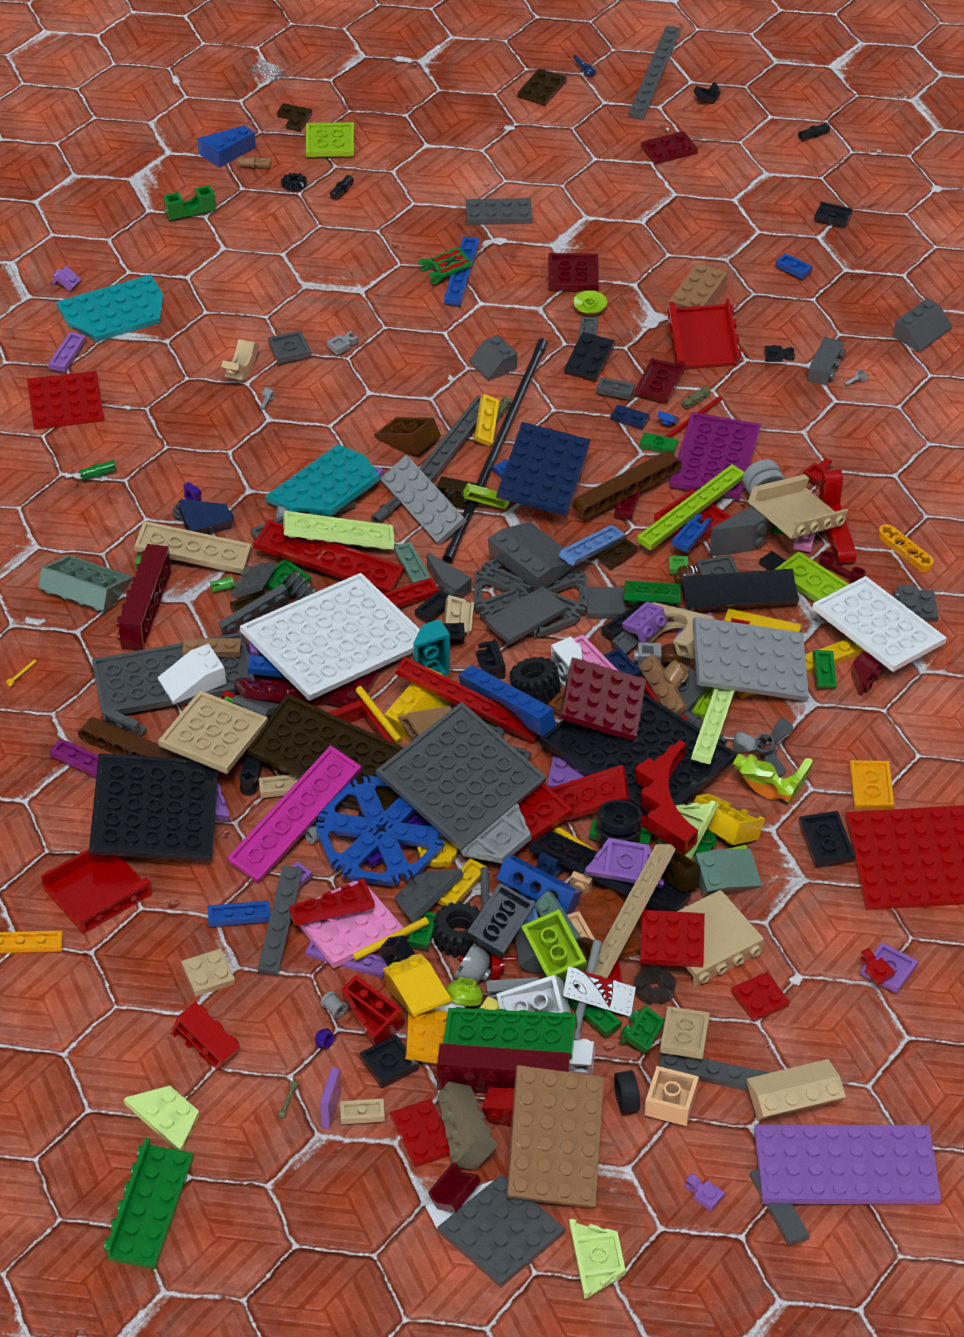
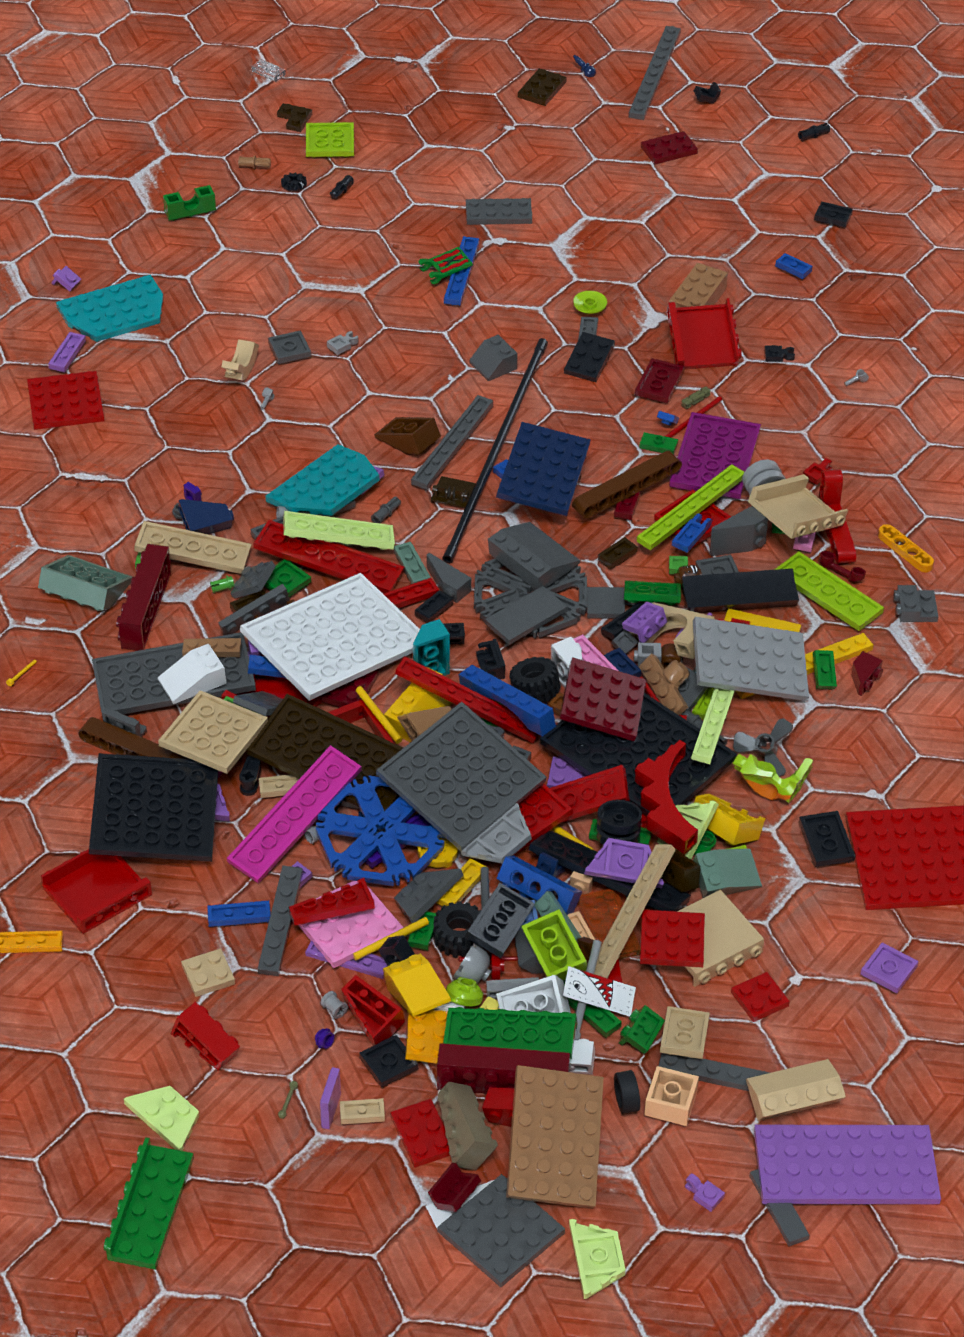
magenta plate [50,738,98,777] -> none
green pin [79,460,117,481] -> none
blue wedge [197,125,256,168] -> none
dark red plate [234,677,301,702] -> none
dark grey piece [279,571,316,601] -> none
light grey plate [380,454,467,545] -> none
tan plate [444,595,474,636] -> none
lime piece [463,483,510,509] -> none
yellow plate [474,394,499,447] -> none
olive axle [496,396,512,423] -> none
dark red plate [548,253,599,291] -> none
medium blue plate [559,524,626,566] -> none
dark grey plate [596,377,635,400] -> none
dark blue plate [610,404,650,430] -> none
clear smoke plate [634,965,676,1005] -> none
black tile [759,551,786,570] -> none
dark grey brick [808,336,846,386] -> none
white plate [812,576,947,672] -> none
light orange tile [849,760,895,810] -> none
red plate [860,948,895,986] -> none
dark grey slope [893,298,952,352] -> none

